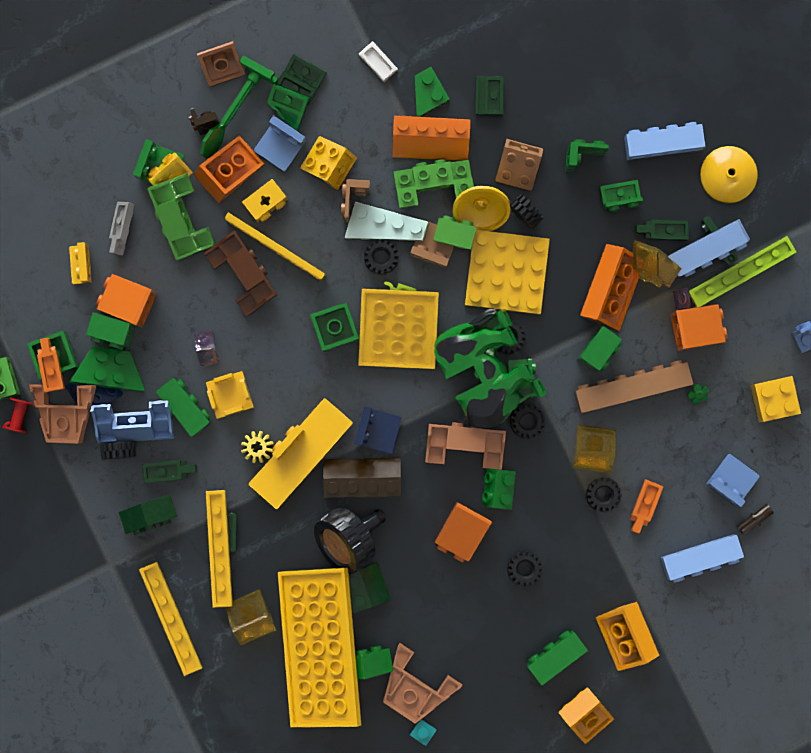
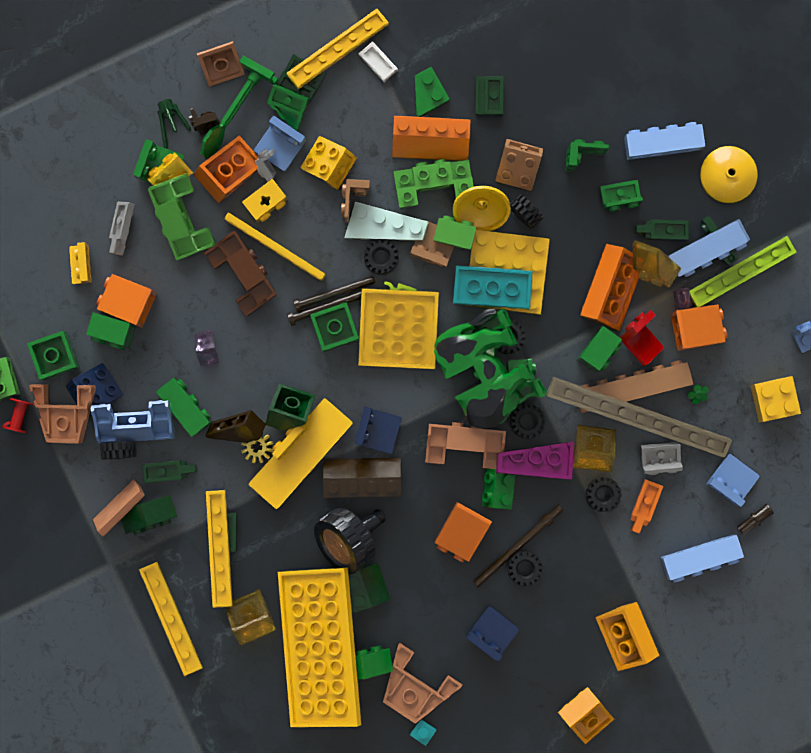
orange hinge [37,338,65,393] -> none
green wing [70,346,144,393] -> none
yellow panel [206,371,254,419] -> none
green brick [527,630,588,686] -> none
none -> nougat tile [93,479,145,536]
none -> dark green plant [157,99,191,149]
none -> dark brown slope [205,410,266,443]
none -> light grey bracket [255,148,277,181]
none -> dark green slope [265,383,316,431]
none -> yellow tile [286,8,389,90]
none -> dark brown bar [287,291,362,326]
none -> dark brown bar [293,277,376,313]
none -> teal tile [453,265,533,310]
none -> dark blue bracket [466,606,519,662]
none -> dark brown bar [473,505,564,587]
none -> magenta wing [496,441,574,480]
none -> dark tan plate [546,377,732,458]
none -> red bracket [620,310,663,366]
none -> light grey bracket [641,442,683,475]

